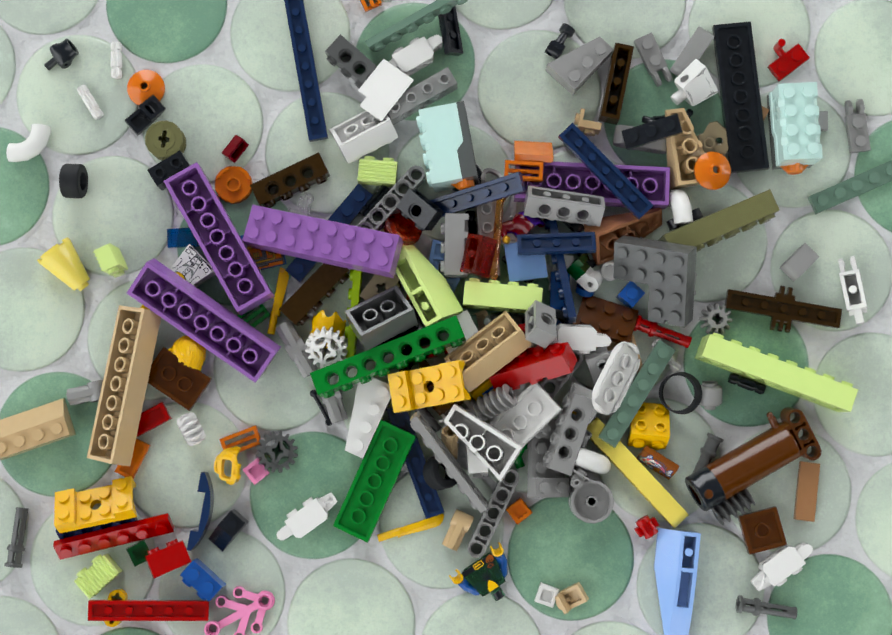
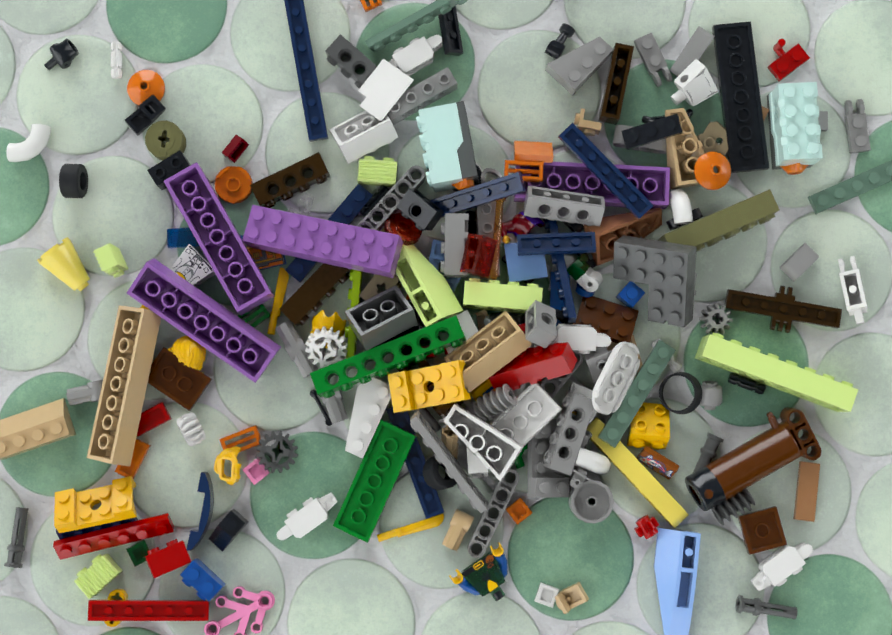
white axle [77,85,104,120] -> none
white tile [600,261,615,281] -> none
red pin [633,315,692,348] -> none

